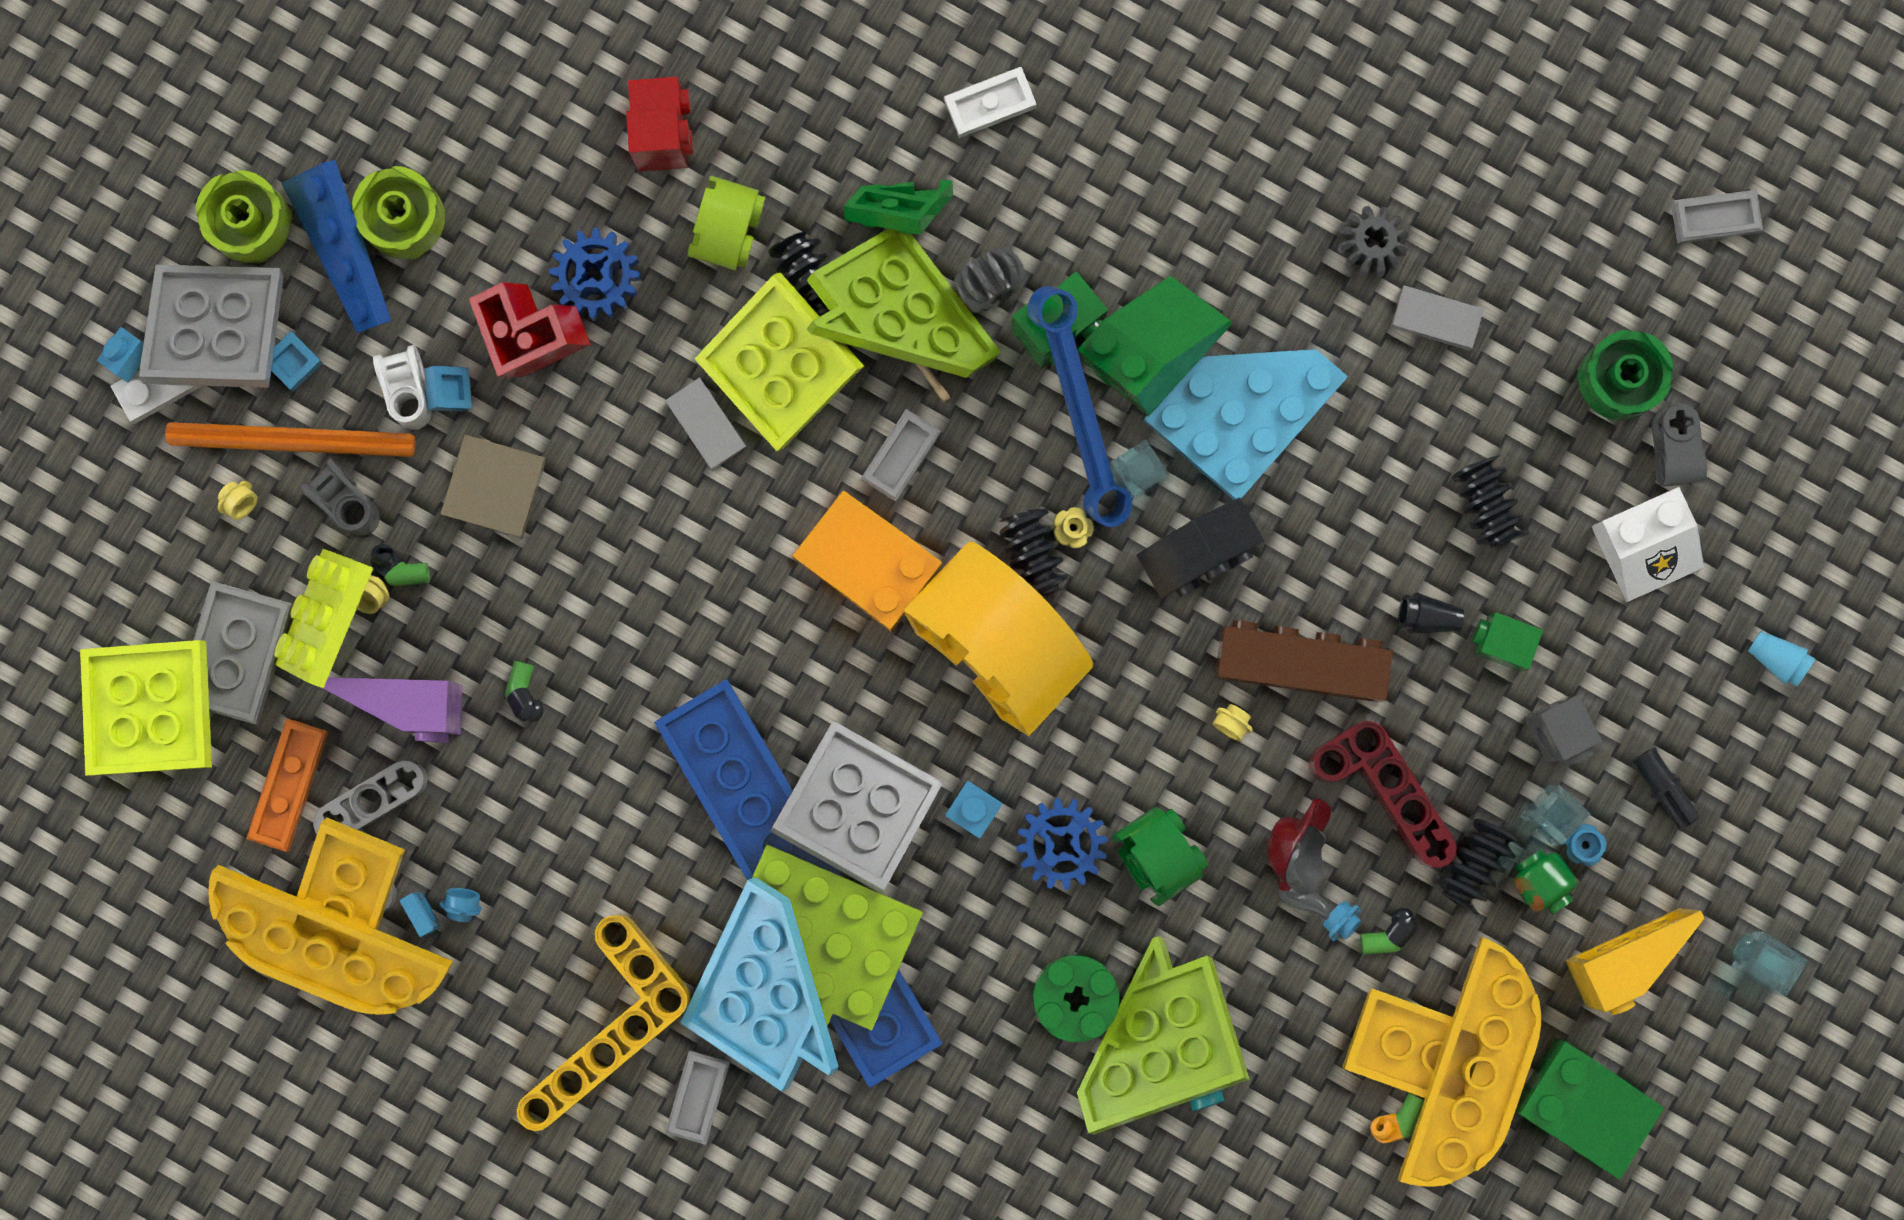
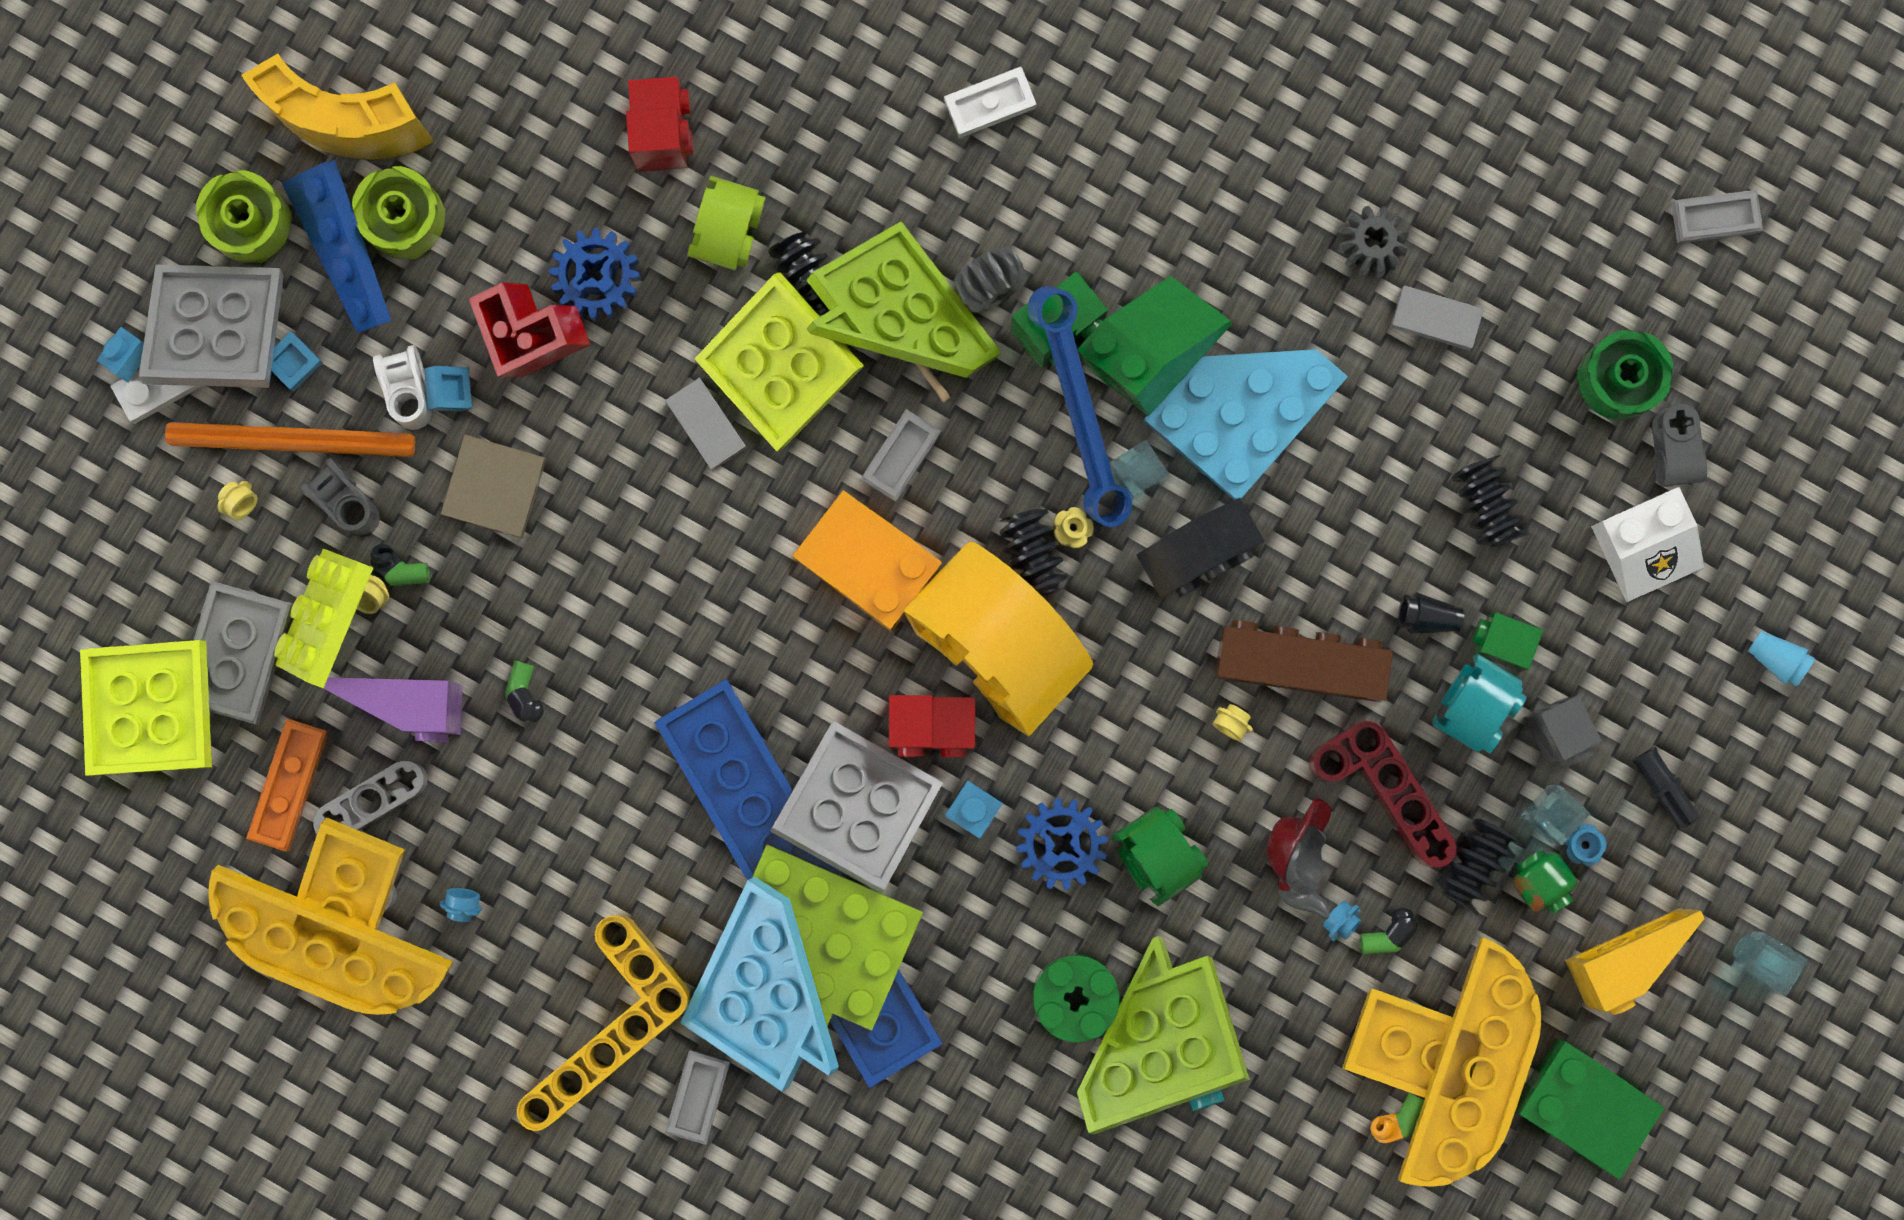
dark azure tile [399,892,441,937] -> none
green wing [844,180,953,235] -> none
none -> yellow panel [241,54,433,160]
none -> red brick [889,695,975,758]
none -> teal brick [1432,653,1526,753]

